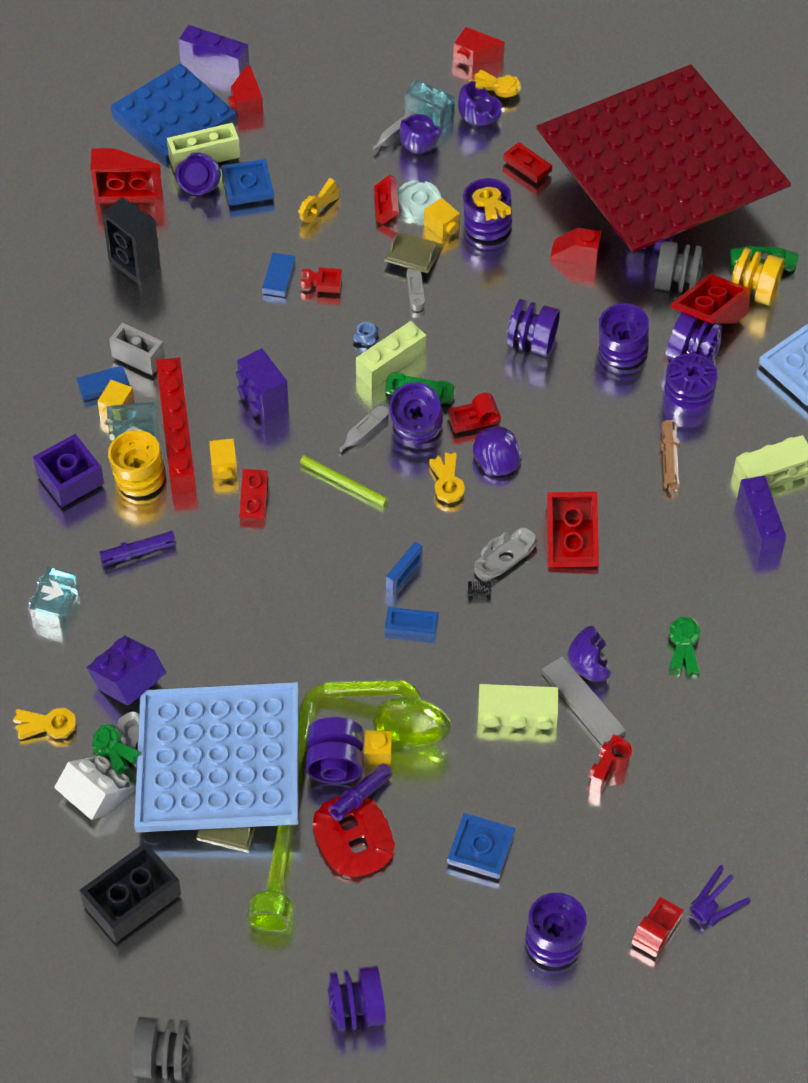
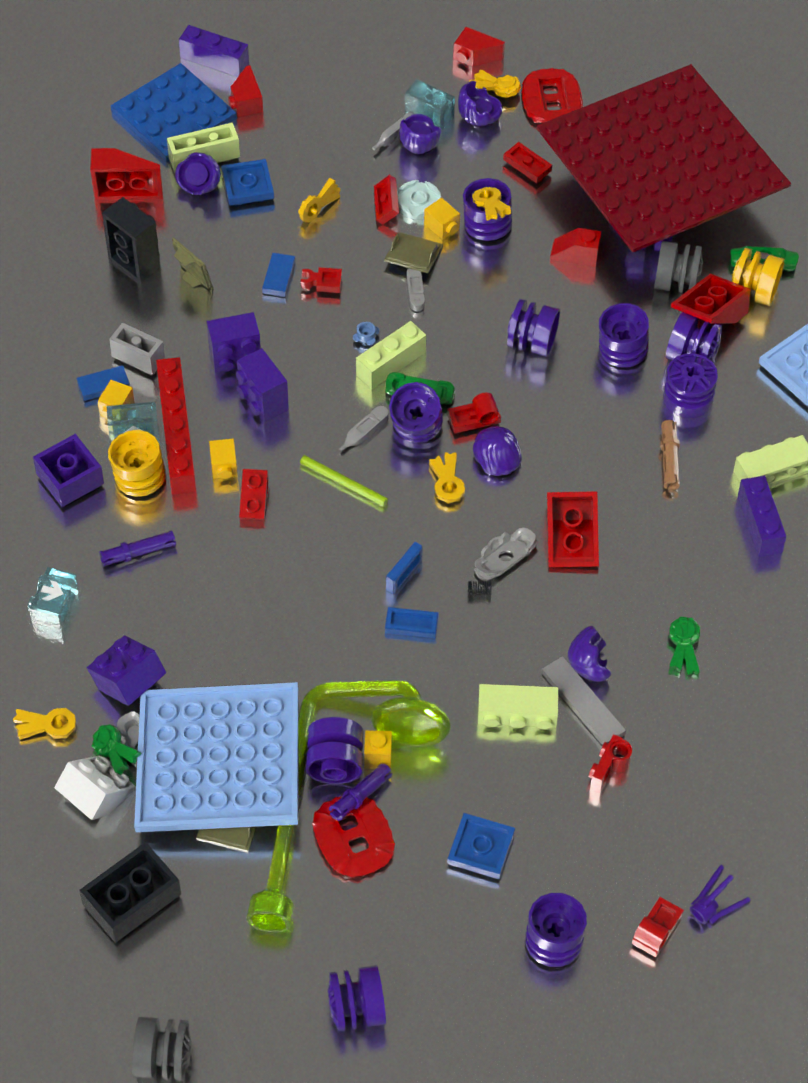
none -> olive piece [172,237,214,290]
none -> dark purple brick [206,312,261,373]
none -> red piece [521,68,583,123]

